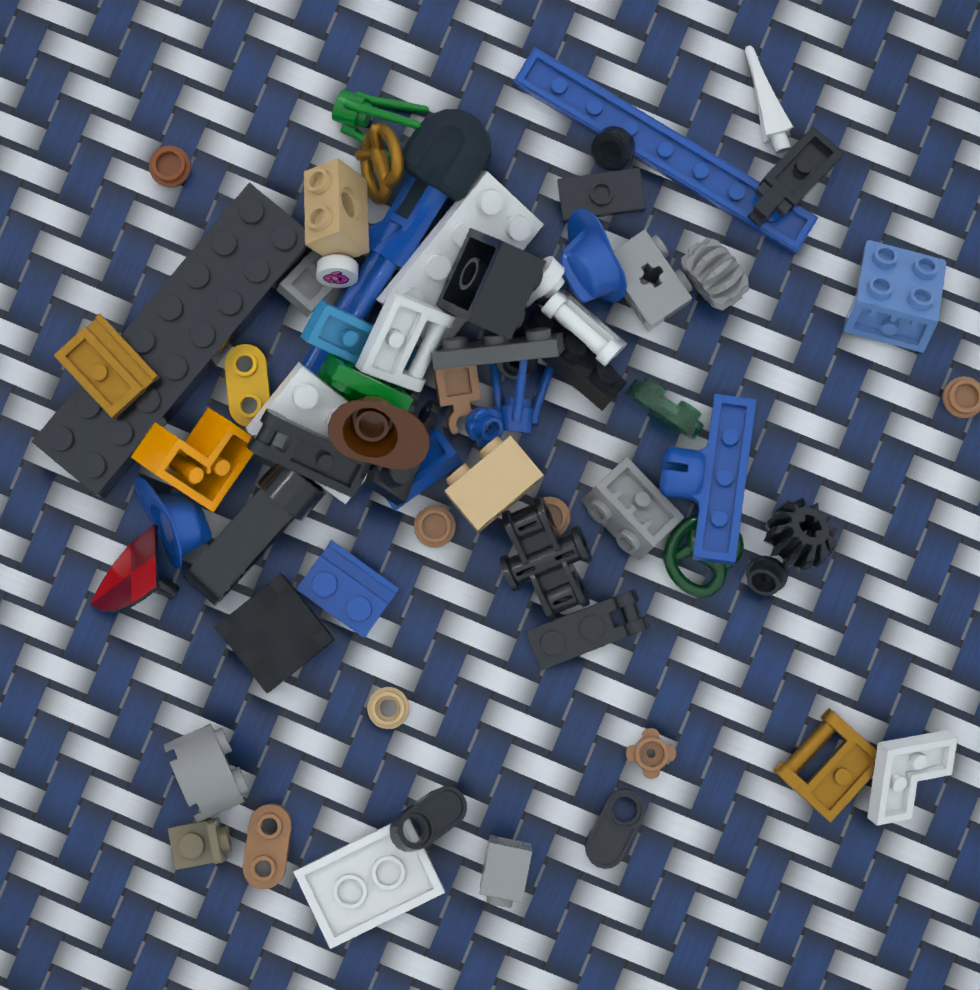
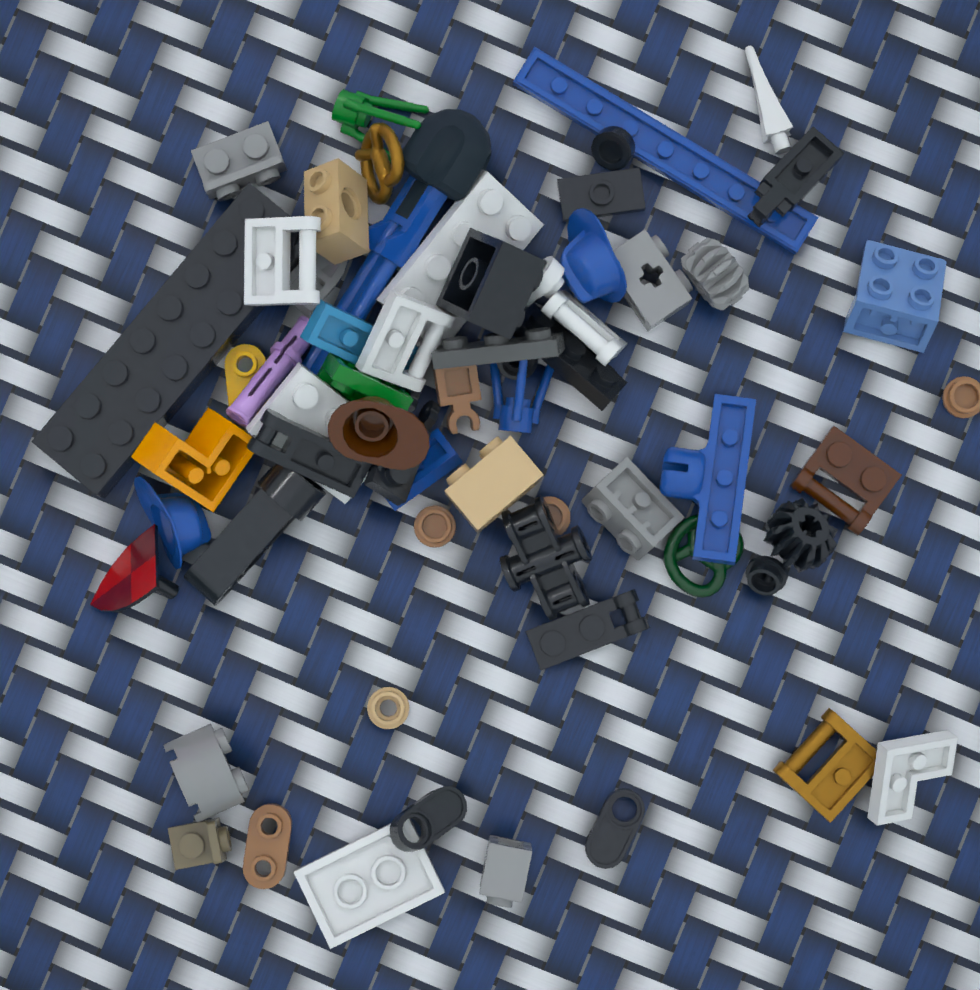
pearl gold plate [54,313,160,420] -> none
dark orange plate [149,145,191,188] -> none
black brick [214,574,335,693] -> none
blue plate [296,540,400,638] -> none
white tile [316,254,359,288] -> none
blue plate [465,407,504,447] -> none
clear green plate [625,377,704,440] -> none
medium nougat plate [626,728,676,779] -> none
none -> light grey bracket [191,121,287,201]
none -> lavender pin [226,316,311,428]
none -> white plate [244,216,321,306]
none -> reddish brown plate [790,426,902,536]

